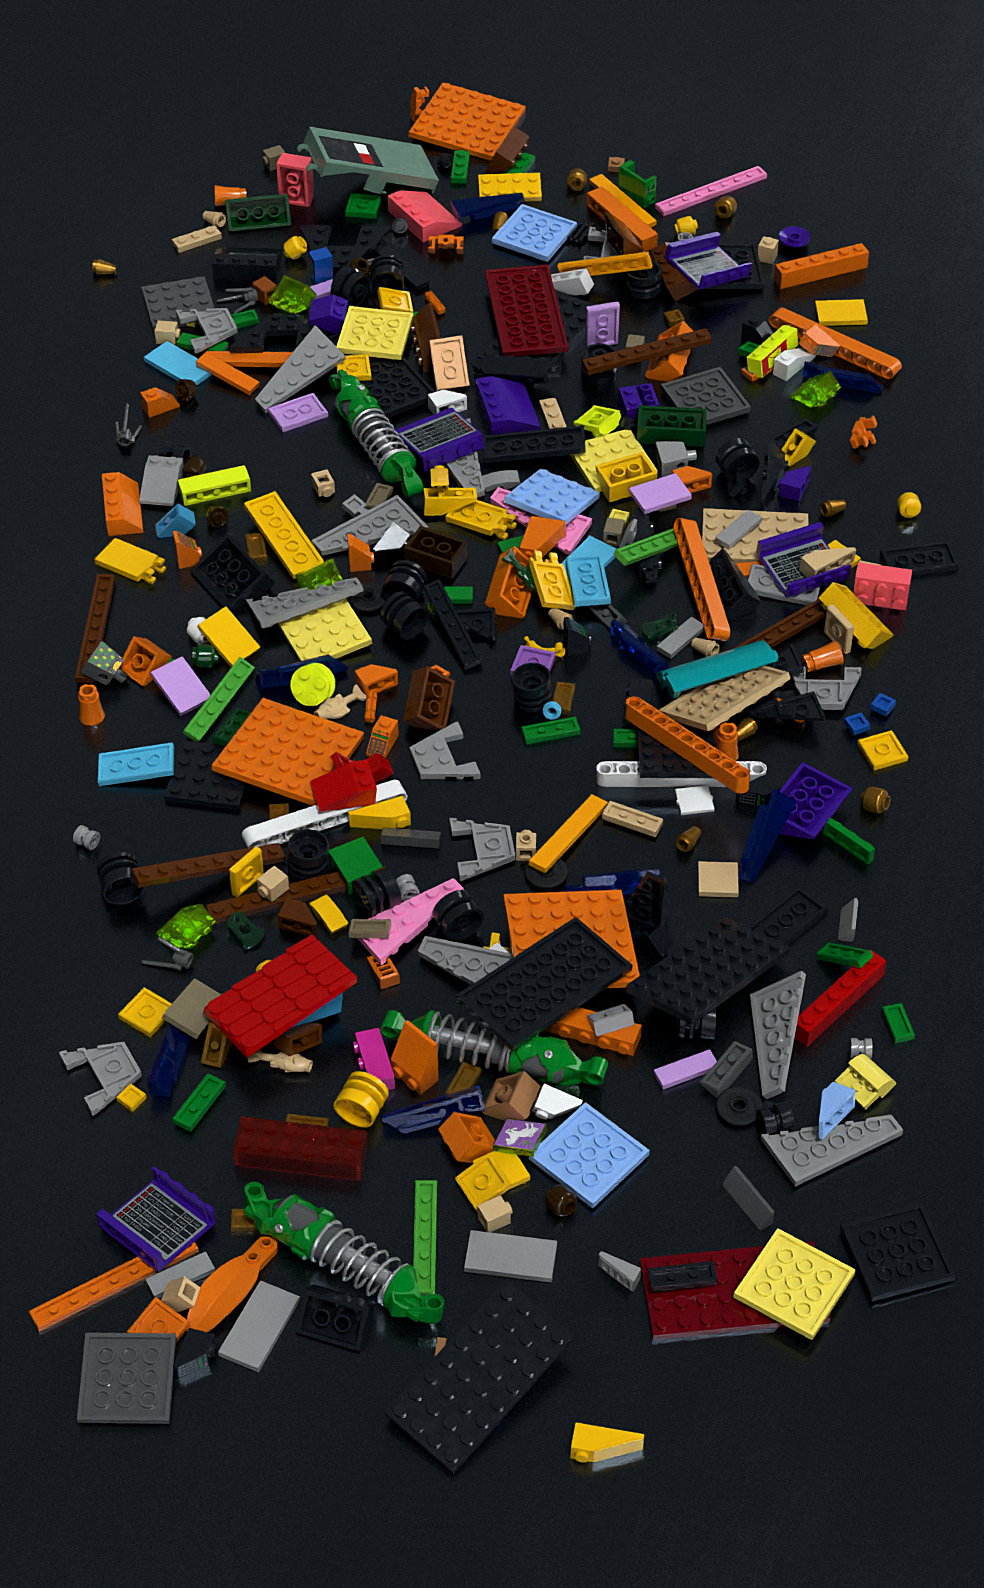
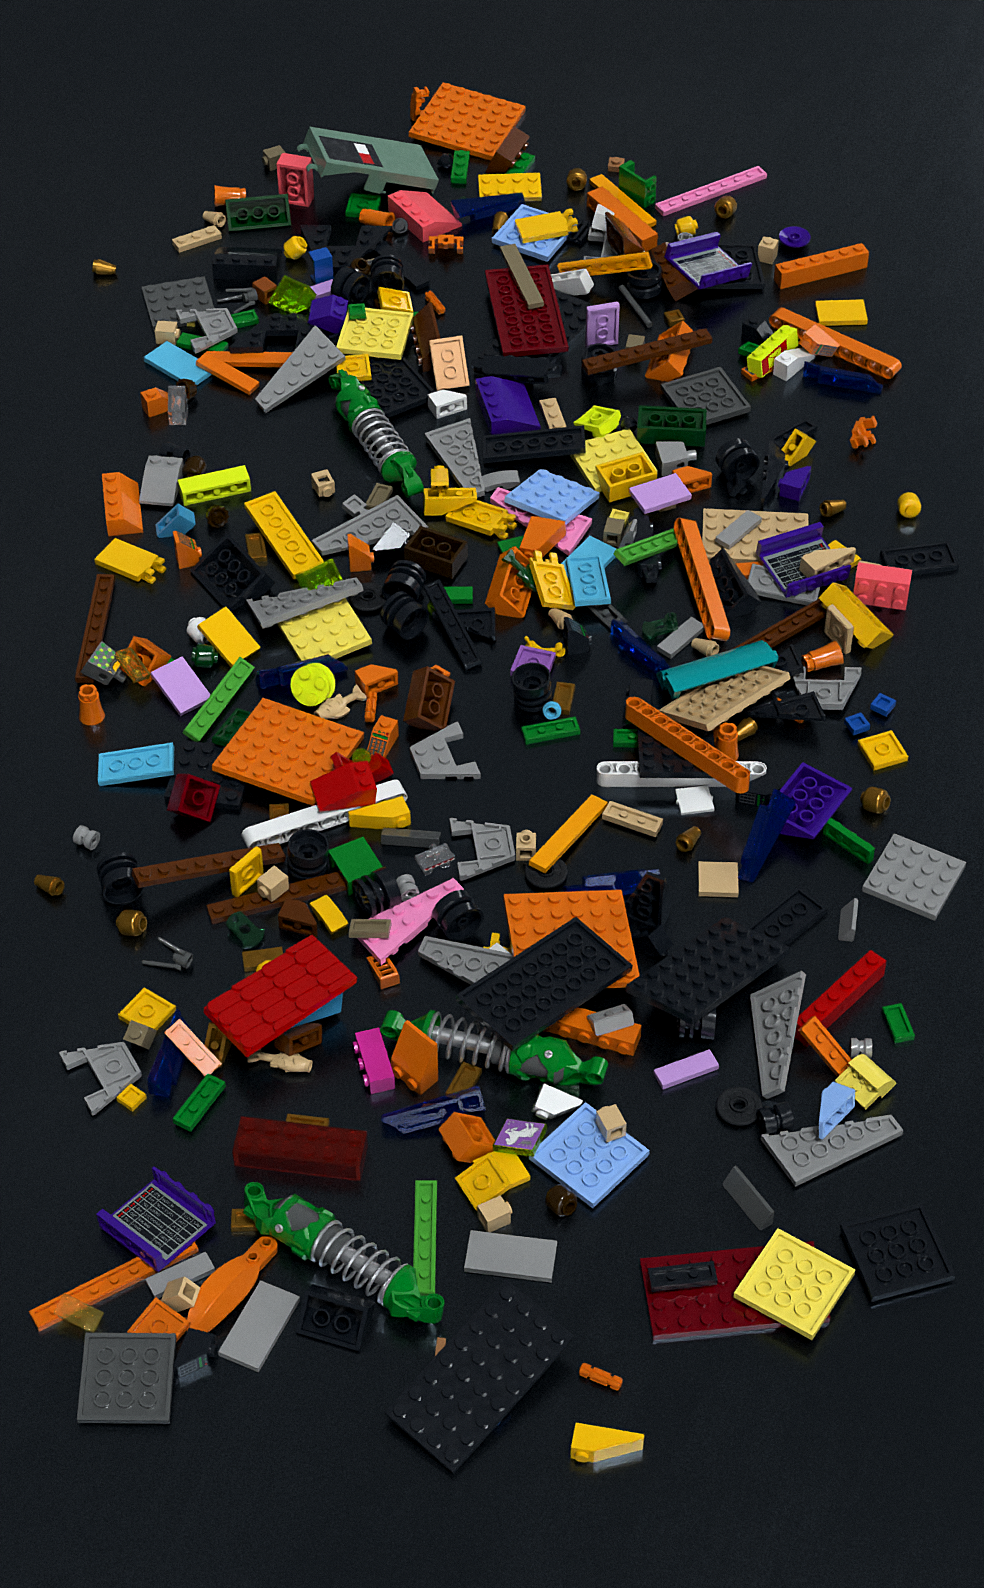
dark grey plant [115,403,142,447] -> none
clear neon green slope [157,904,215,949] -> none
dark tan tile [162,978,221,1039] -> none
lavender tile [268,393,328,432] -> none
yellow wheel [334,1071,389,1128] -> none
panel [394,408,484,472] -> none
medium nougat slope [481,1071,541,1121] -> none
light grey slope [598,1251,641,1292] -> none
dark purple slope [618,383,660,423] -> none
dark grey slope [700,1041,753,1098] -> none
clear neon green slope [790,370,841,408] -> none
green tile [816,942,873,968] -> none
none -> pearl gold cone [34,874,64,896]
none -> clear yellow plate [53,1293,104,1333]
none -> clear yellow plate [114,647,151,683]
none -> pearl gold head [116,910,147,936]
none -> dark tan brick [123,1020,157,1050]
none -> tile [164,1018,222,1077]
none -> dark red slope [167,774,220,822]
none -> clear slope [168,386,188,425]
none -> pearl gold tile [242,947,283,972]
none -> green tile [348,303,366,319]
none -> clear neon green plate [352,748,371,763]
none -> orange plant [359,209,395,234]
none -> clear hips [415,843,455,875]
none -> dark tan tile [500,244,544,309]
none -> yellow tile [515,208,578,243]
none -> orange axle [579,1363,623,1390]
none -> white slope [591,204,615,231]
none -> tan brick [596,1104,627,1143]
none -> dark grey bar [619,285,653,328]
none -> orange plate [798,1016,852,1078]
none -> light grey plate [862,834,966,921]

